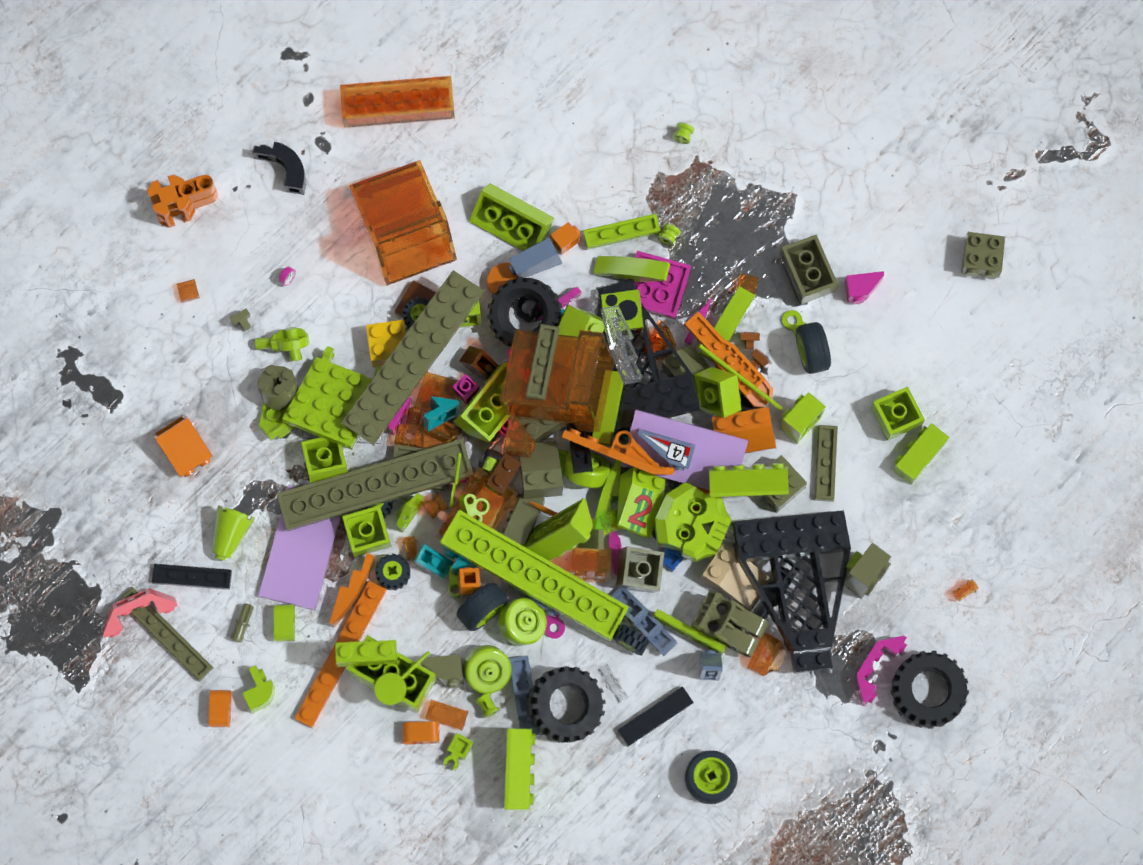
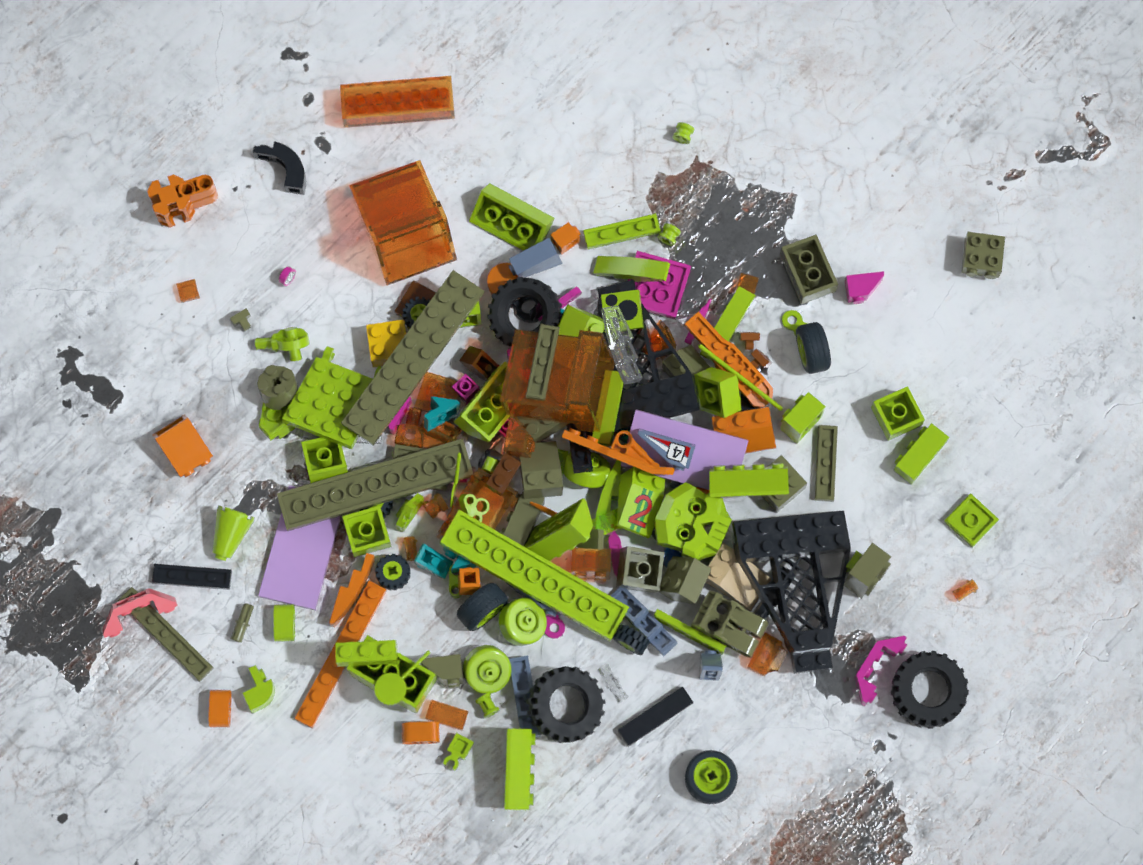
none -> olive brick [658,556,711,604]
none -> lime tile [944,493,999,548]

